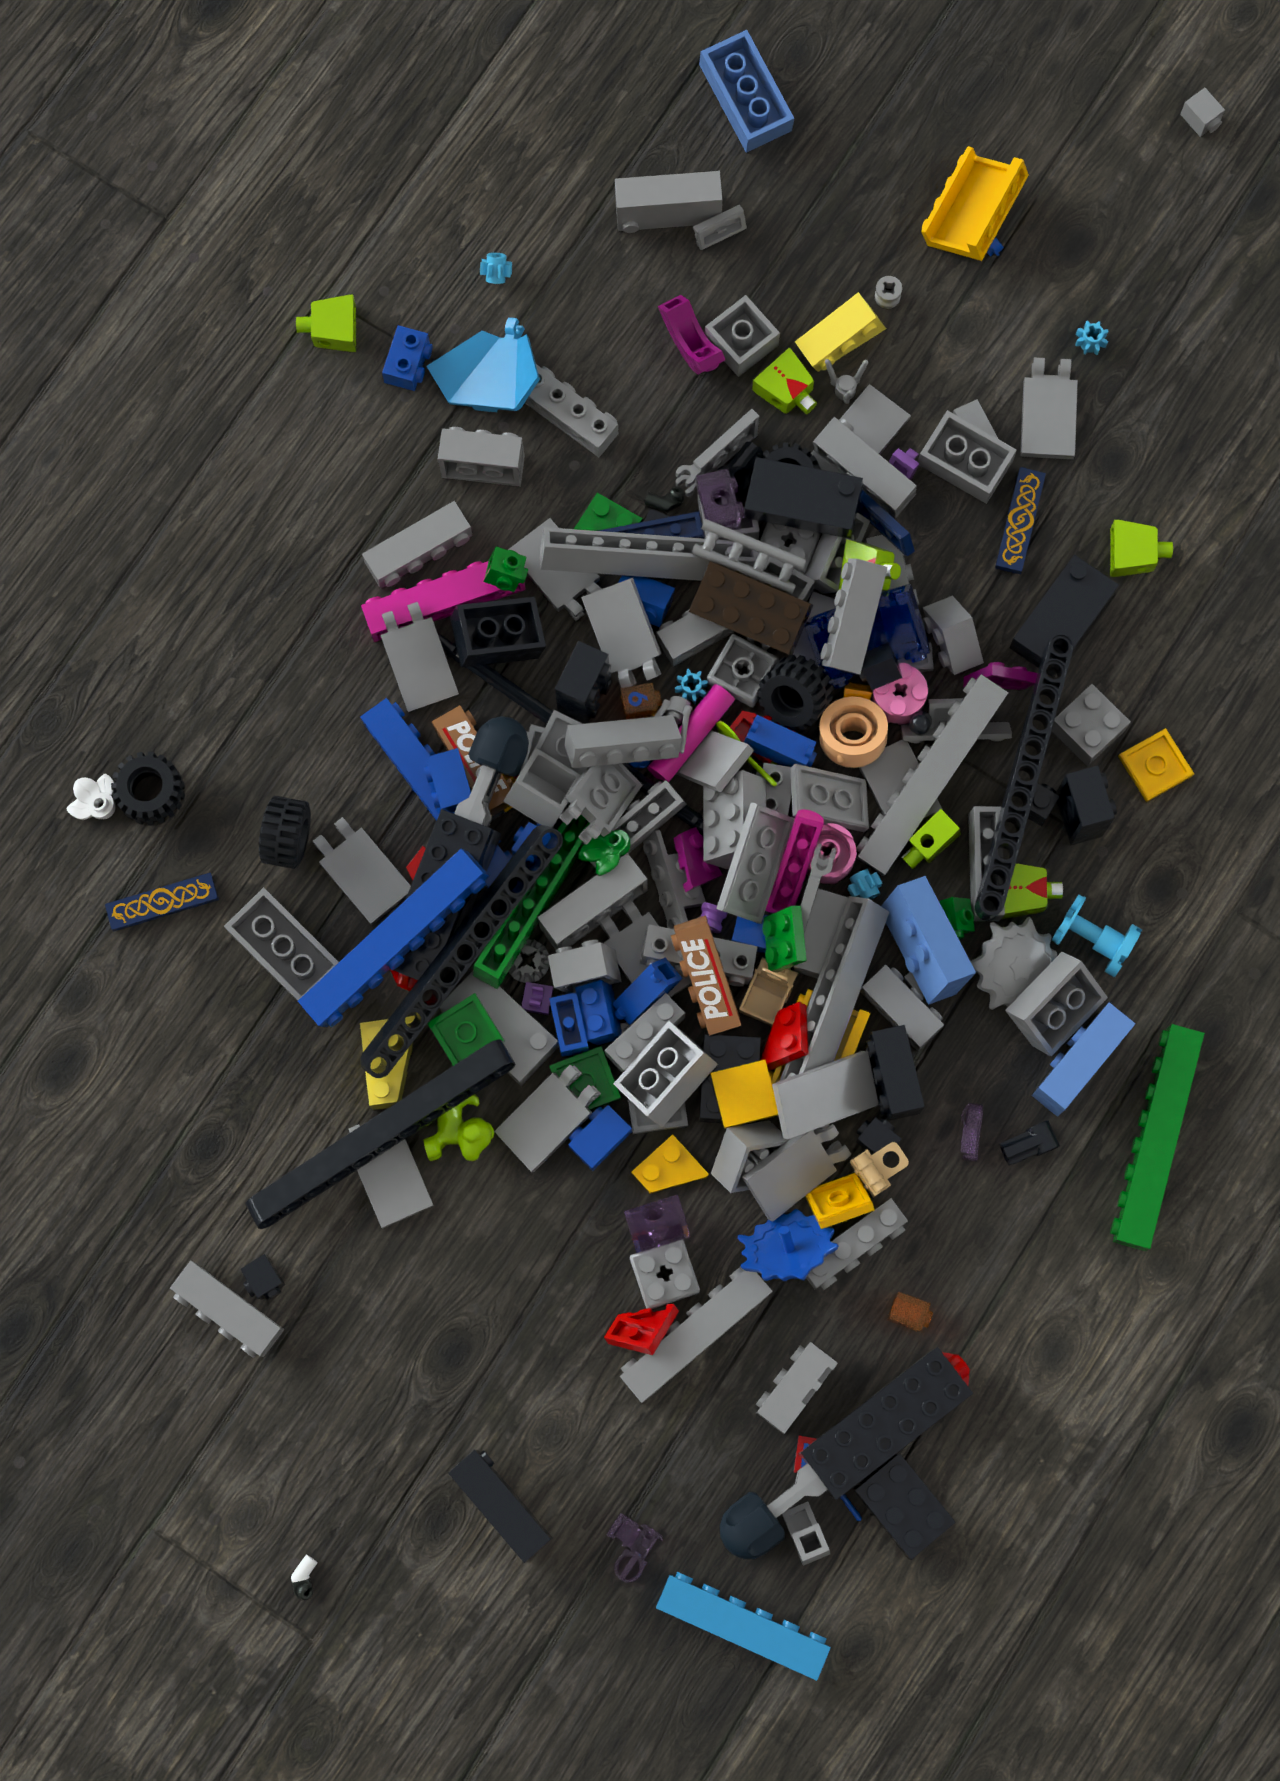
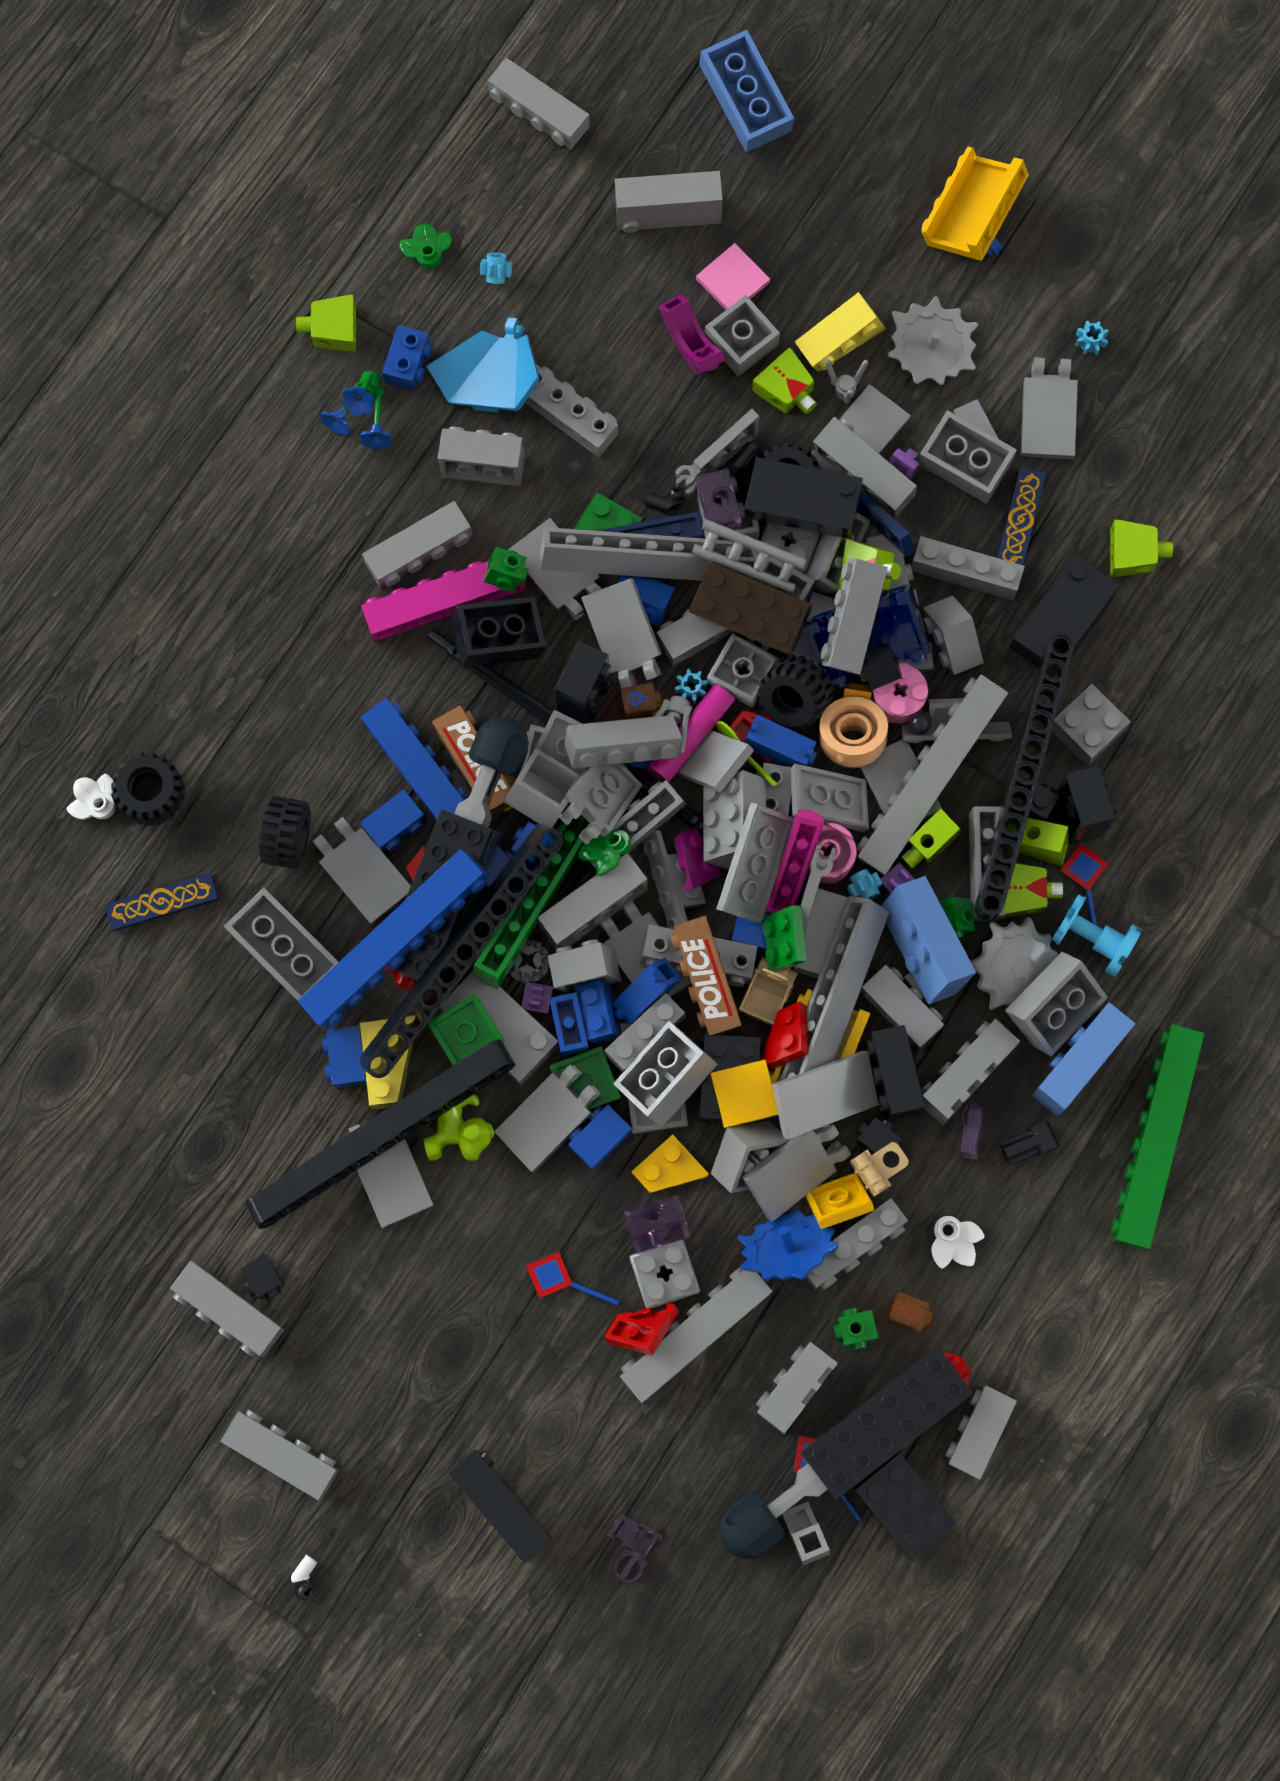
light grey tile [381,602,459,712] -> none
blue brick [424,748,471,813] -> none
dark azure brick [656,1572,831,1681] -> none
light grey tile [693,205,747,250] -> none
medium lavender wheel [698,902,728,933] -> none
light grey wheel [875,276,902,309] -> none
magenta wing [963,662,1038,690] -> none
yellow tile [1118,728,1194,802] -> none
light grey brick [1180,88,1225,137] -> none
none -> light grey brick [220,1409,339,1500]
none -> blue plant [320,371,392,450]
none -> blue brick [322,1026,367,1089]
none -> blue brick [360,790,426,853]
none -> green plate [400,223,452,269]
none -> light grey brick [488,58,590,149]
none -> piece [526,1252,620,1305]
none -> bright pink tile [696,243,770,310]
none -> green brick [833,1308,878,1351]
none -> medium lavender tile [881,862,915,895]
none -> light grey piece [888,296,978,385]
none -> light grey brick [912,536,1025,601]
none -> light grey wedge [921,1019,1020,1126]
none -> white plate [931,1216,984,1269]
none -> light grey brick [945,1385,1017,1480]
none -> lime torso [1006,818,1070,866]
none -> piece [1060,844,1109,926]

